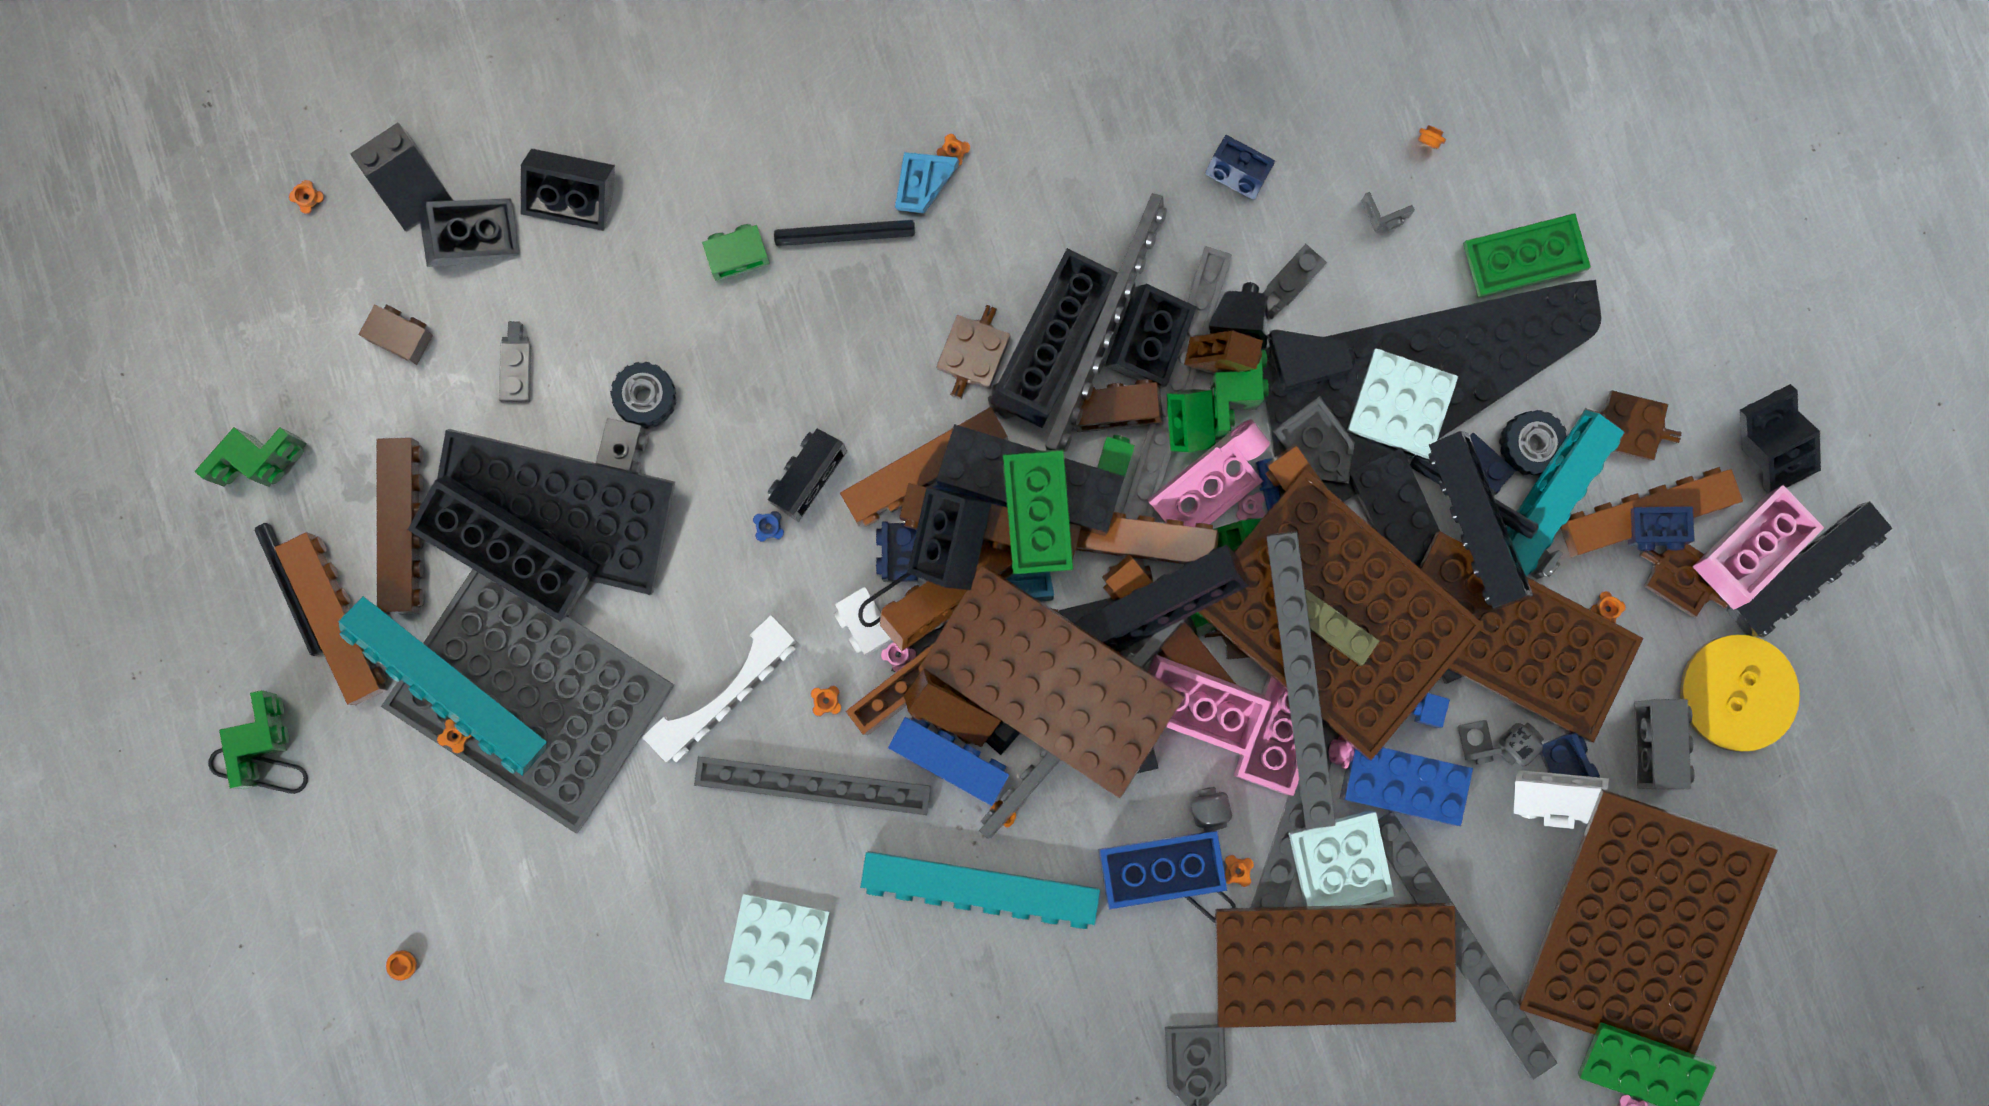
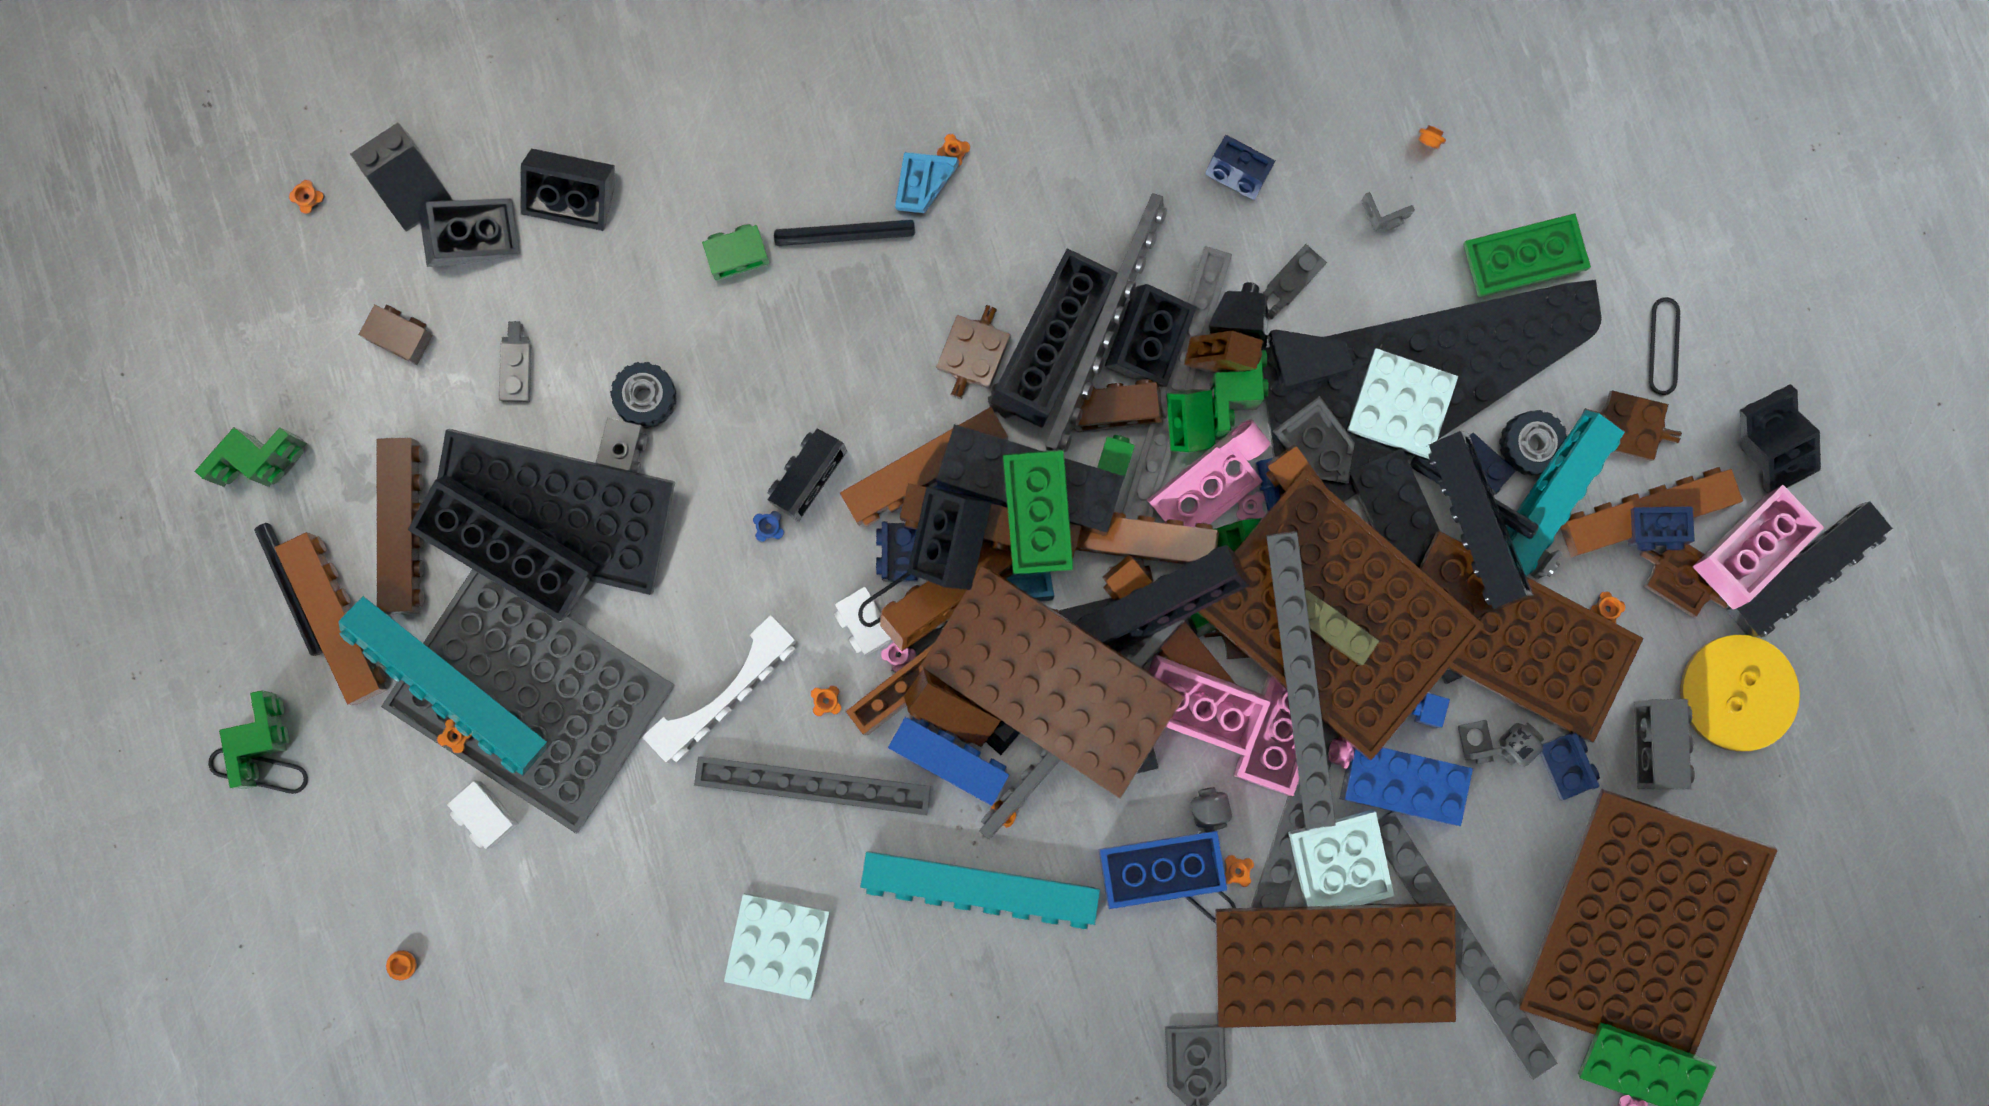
white piece [1514,770,1609,829] -> none
none -> white brick [447,781,519,849]
none -> black piece [1649,297,1681,395]

